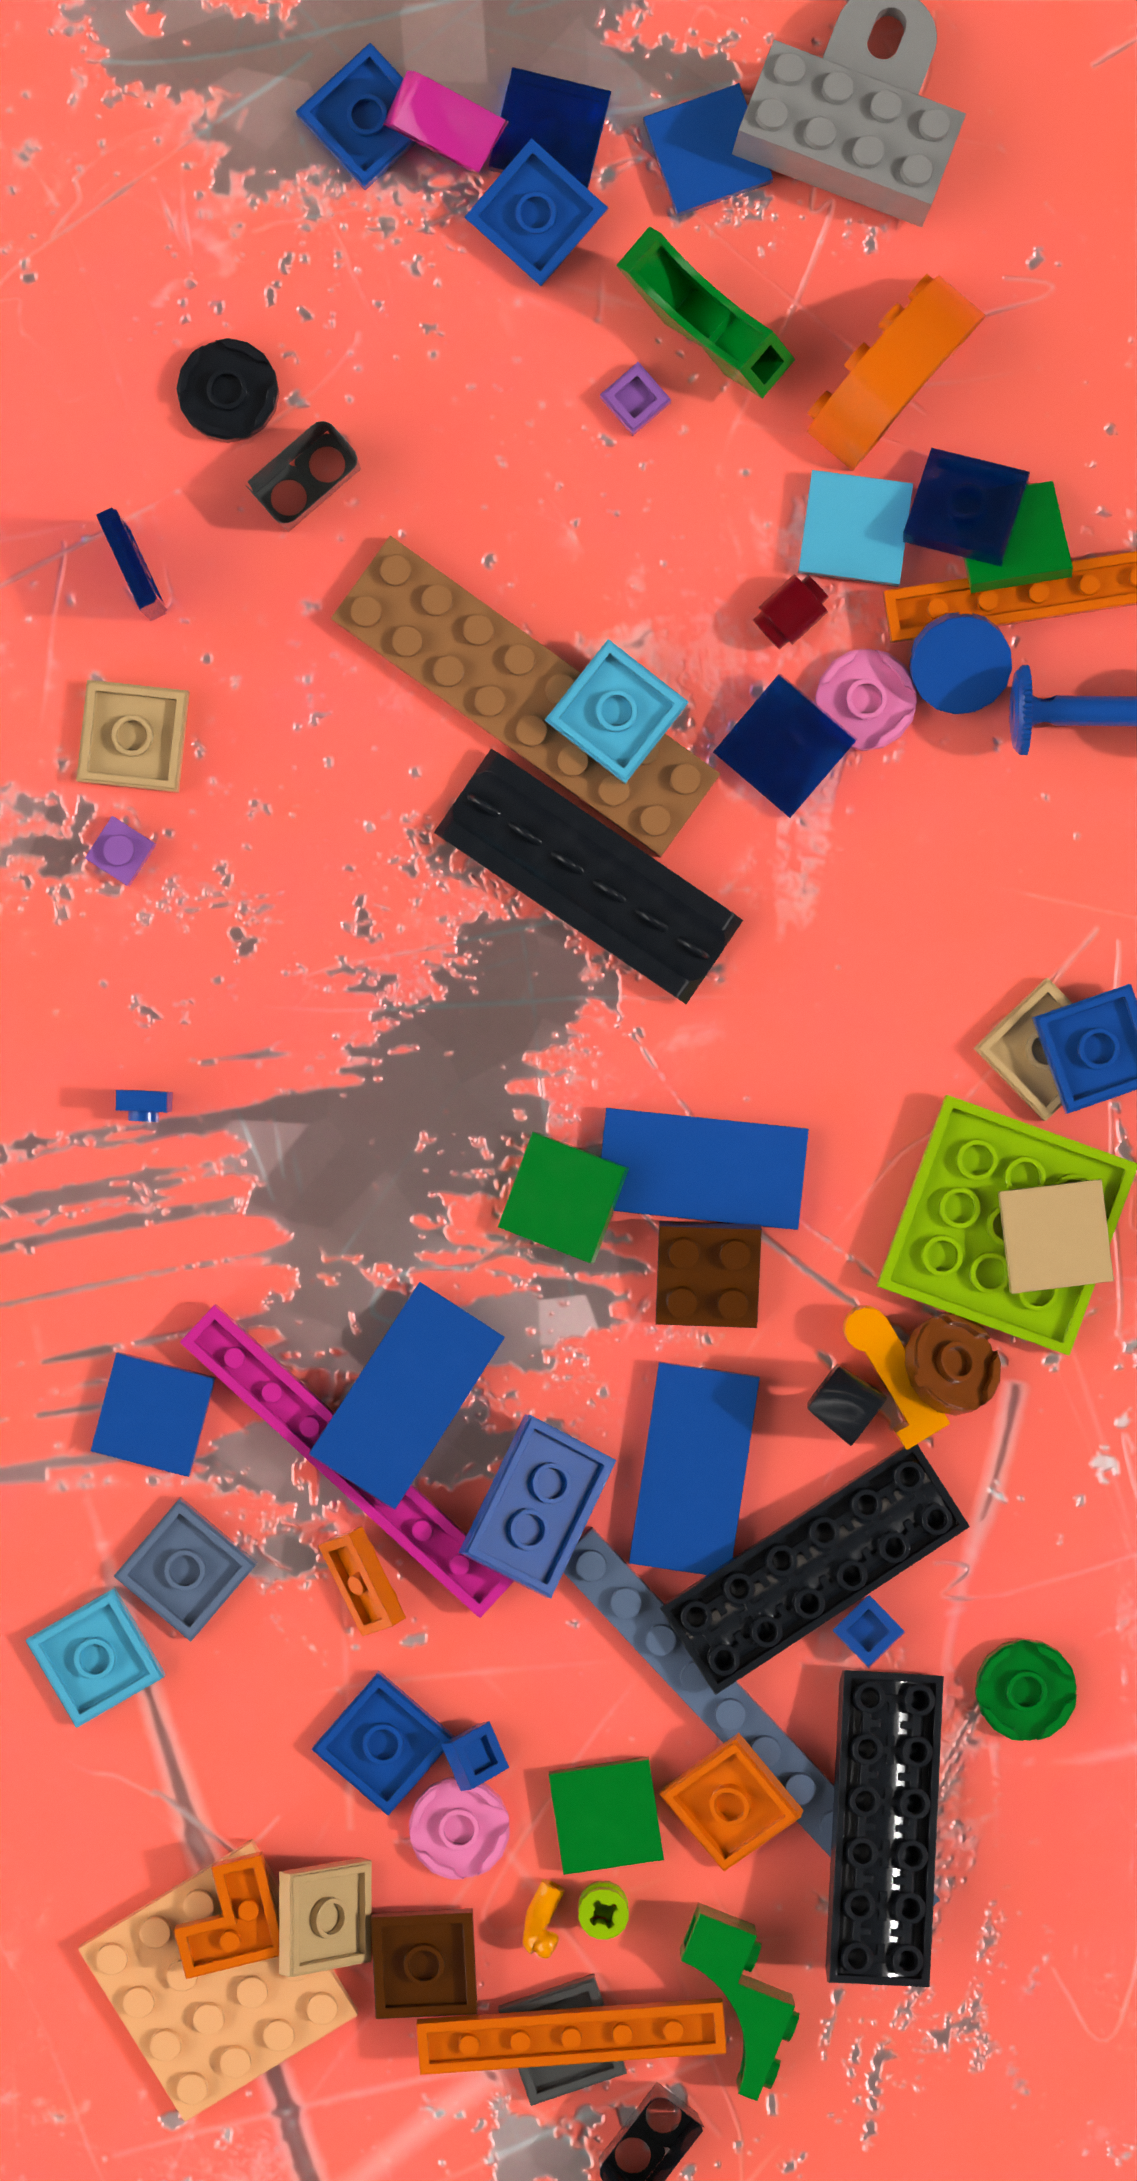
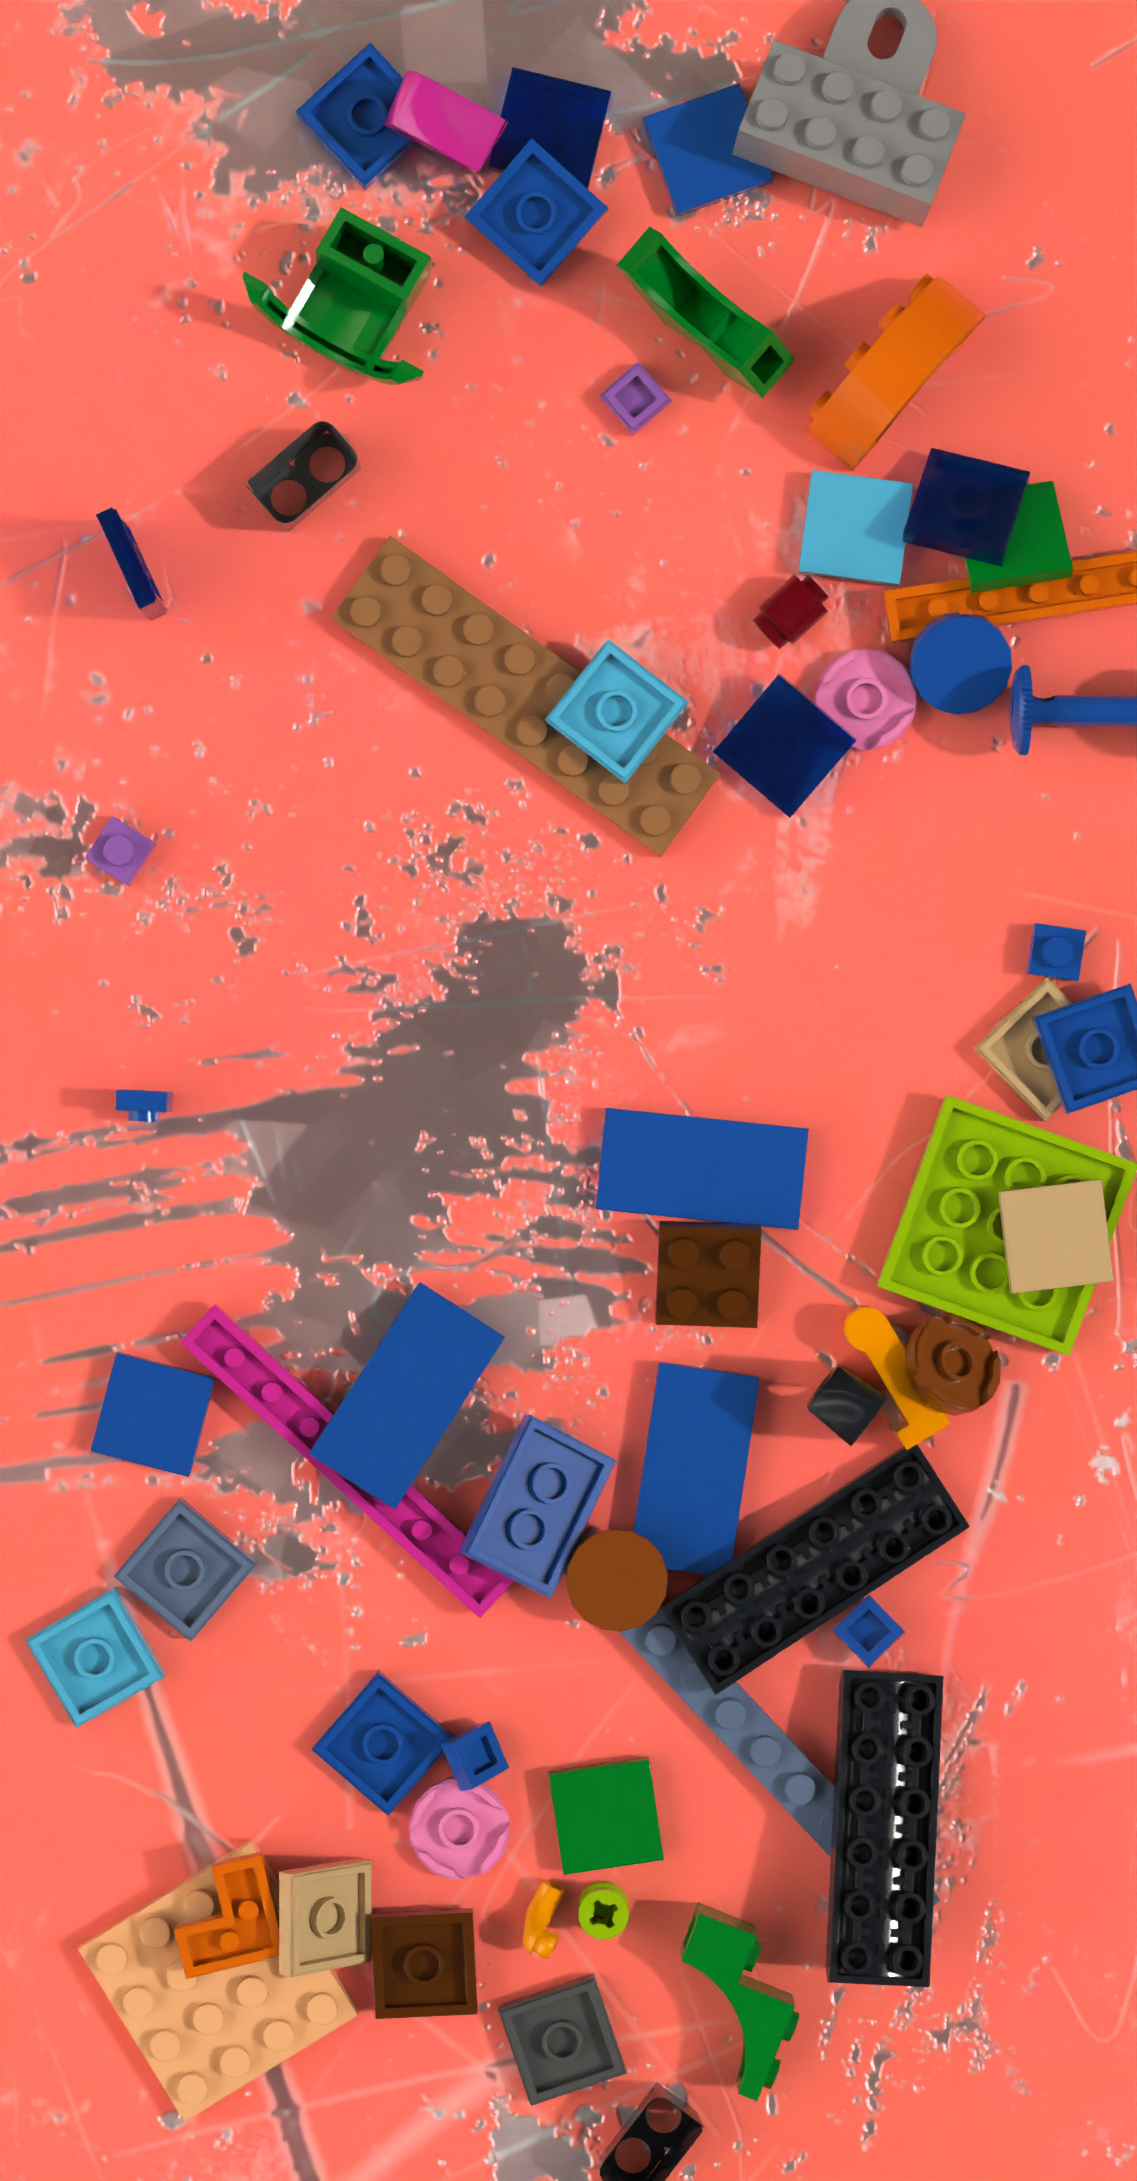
tan tile [76,680,190,793] -> none
black tile [176,338,279,443] -> none
orange plate [318,1526,406,1637] -> none
orange plate [416,1998,727,2075] -> none
black plate [434,749,744,1004] -> none
green tile [498,1132,629,1264] -> none
orange tile [660,1732,804,1872] -> none
green tile [975,1638,1077,1741] -> none
none -> green piece [242,207,431,385]
none -> dark orange tile [566,1528,668,1632]
none -> blue plate [1026,923,1086,981]

